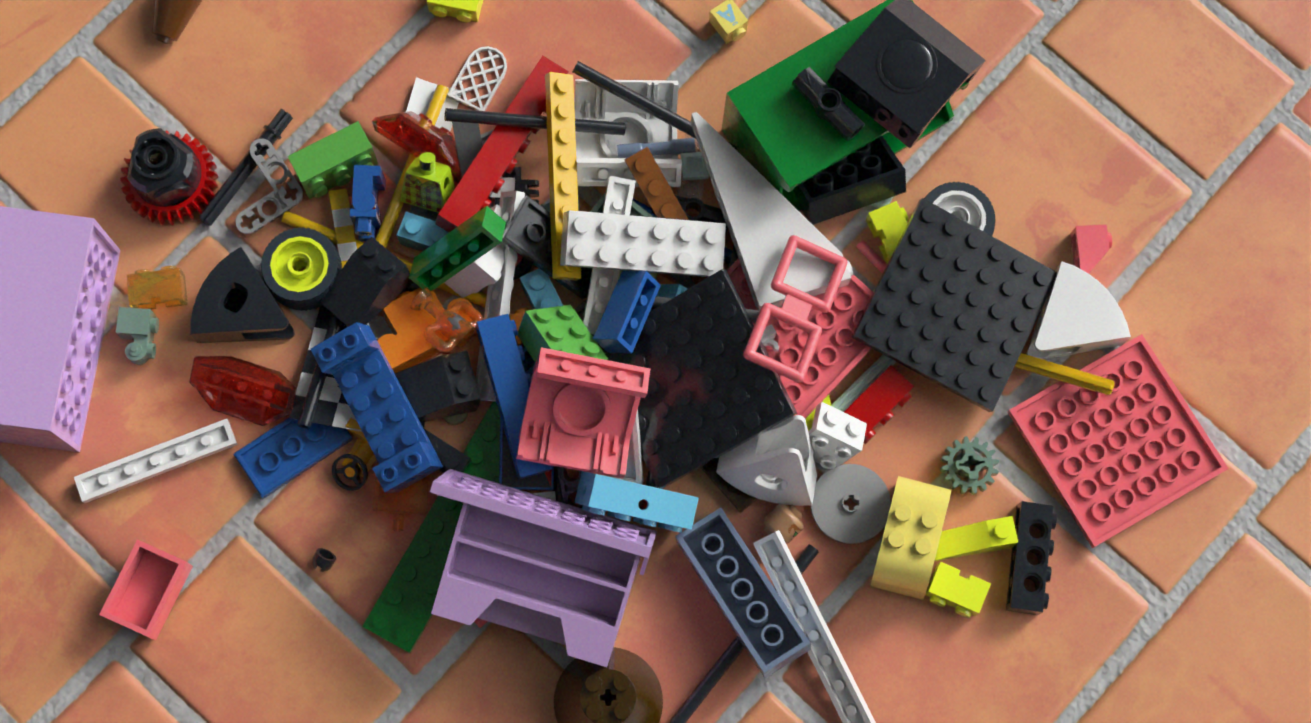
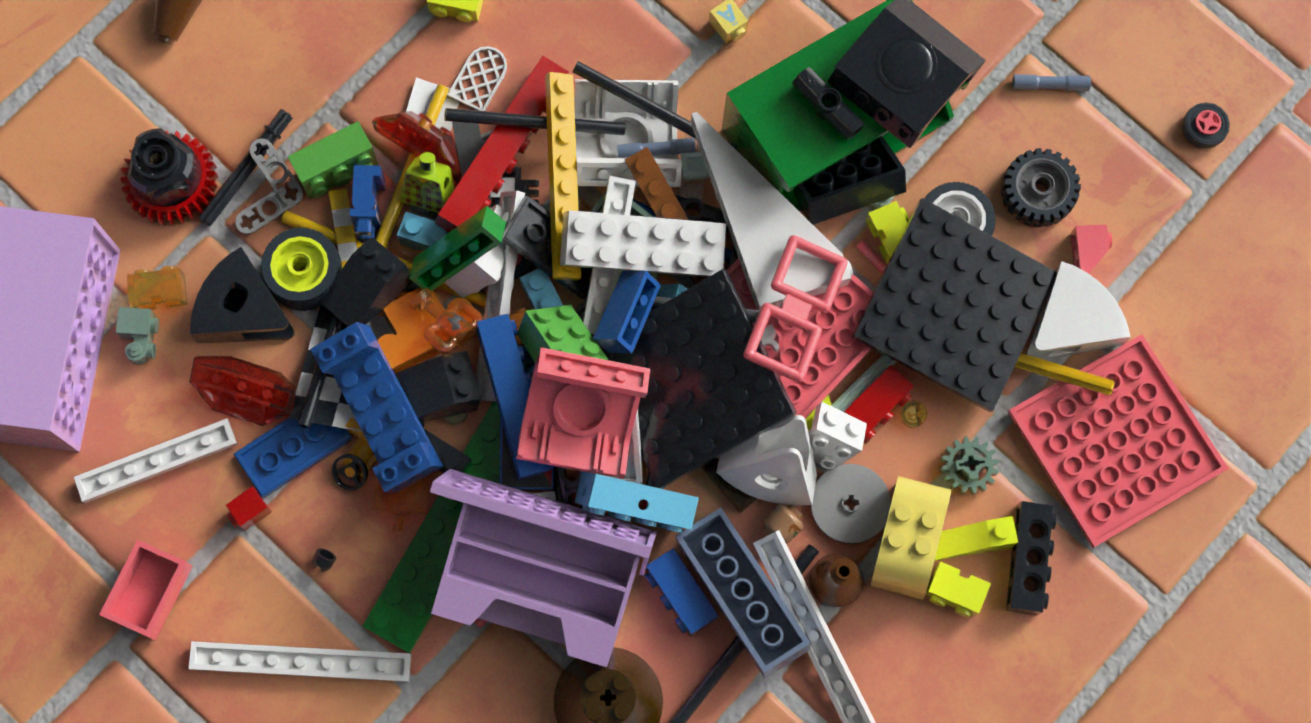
none -> white plate [189,641,412,682]
none -> red brick [226,486,272,531]
none -> blue brick [644,548,718,637]
none -> reddish brown cone [810,553,864,607]
none -> clear yellow tile [900,400,928,428]
none -> wheel [1001,148,1081,227]
none -> sand blue piece [1012,74,1091,91]
none -> black wheel [1182,102,1230,149]

